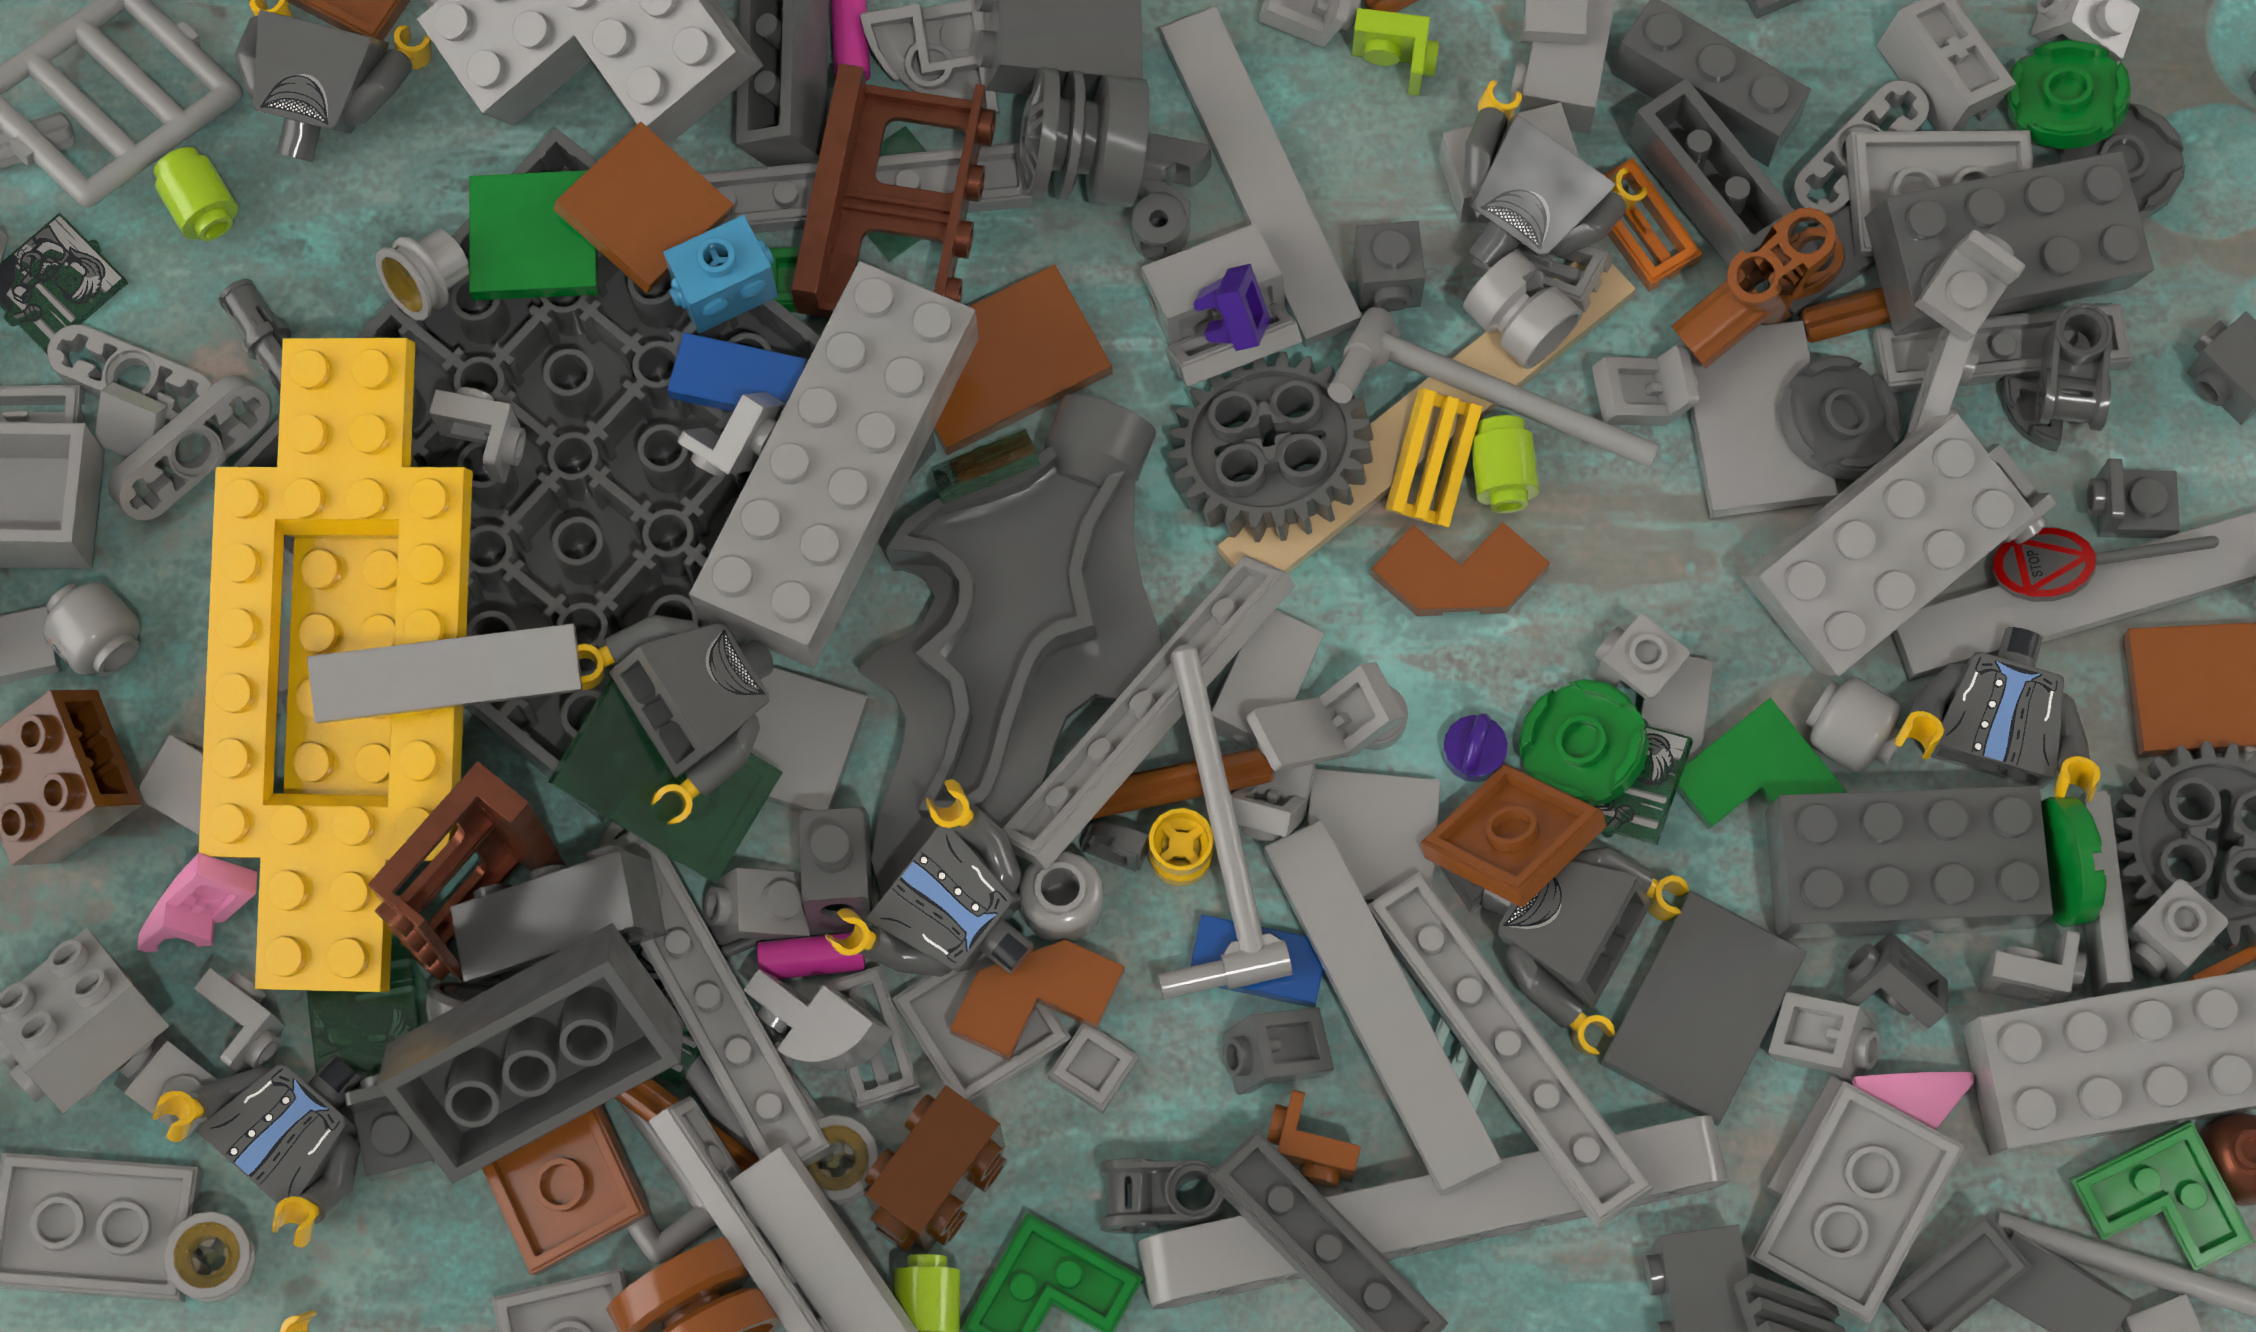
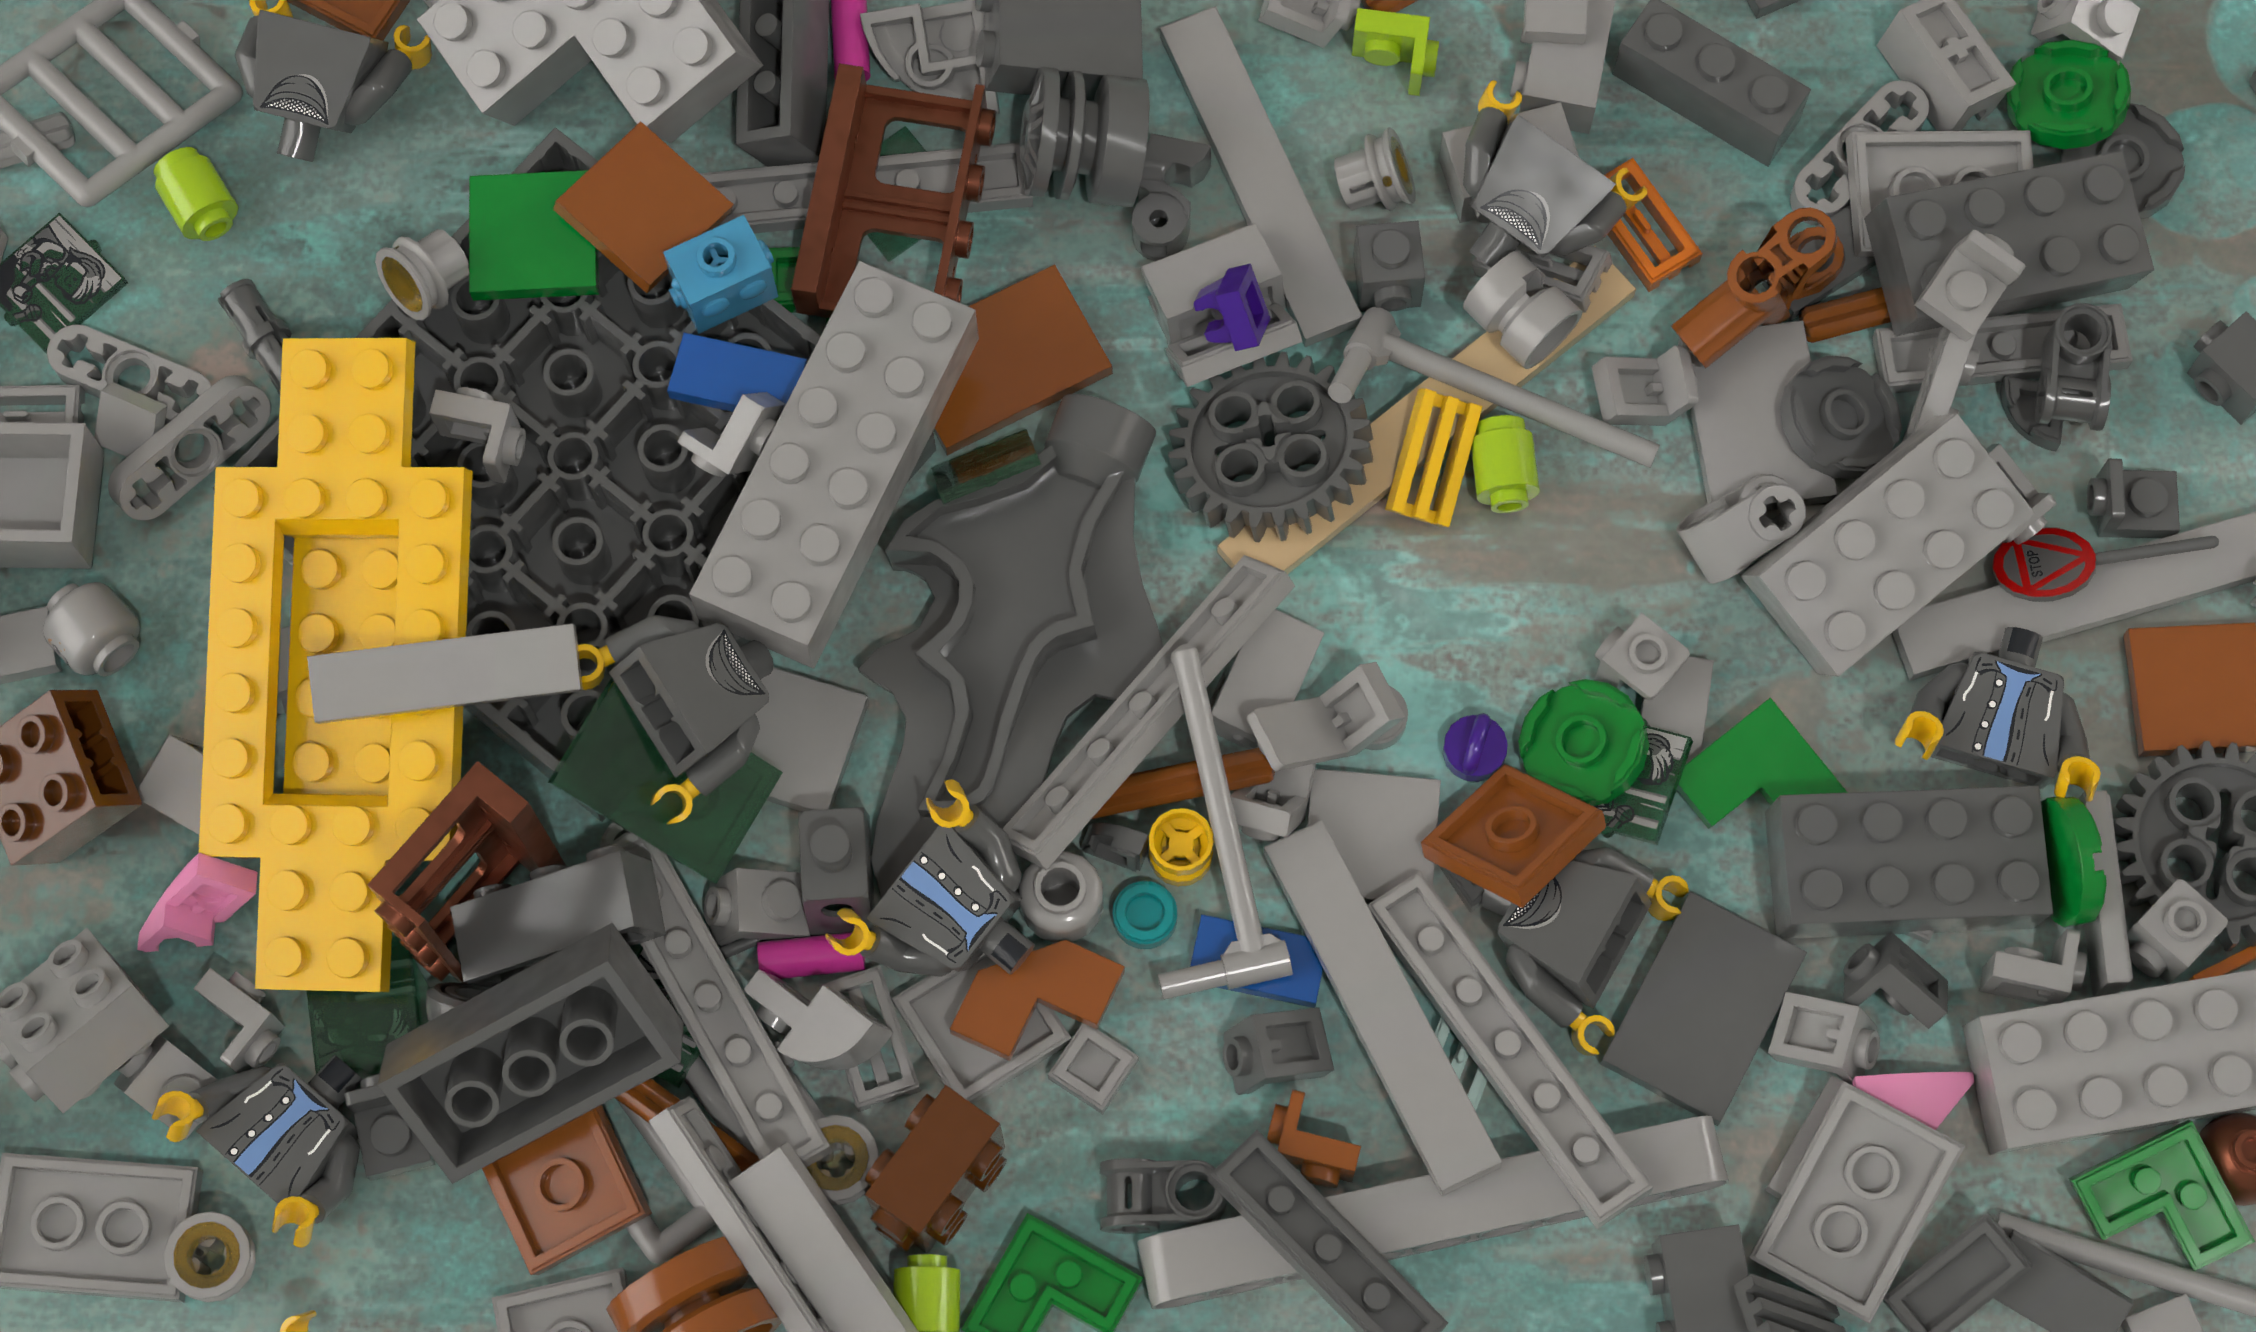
dark orange tile [1370,522,1550,616] -> none
dark grey brick [1629,78,1798,266] -> none
light grey head [1805,677,1902,773] -> none
none -> teal tile [1113,881,1177,949]
none -> light grey piece [1334,127,1416,211]
none -> light grey piece [1676,474,1806,584]

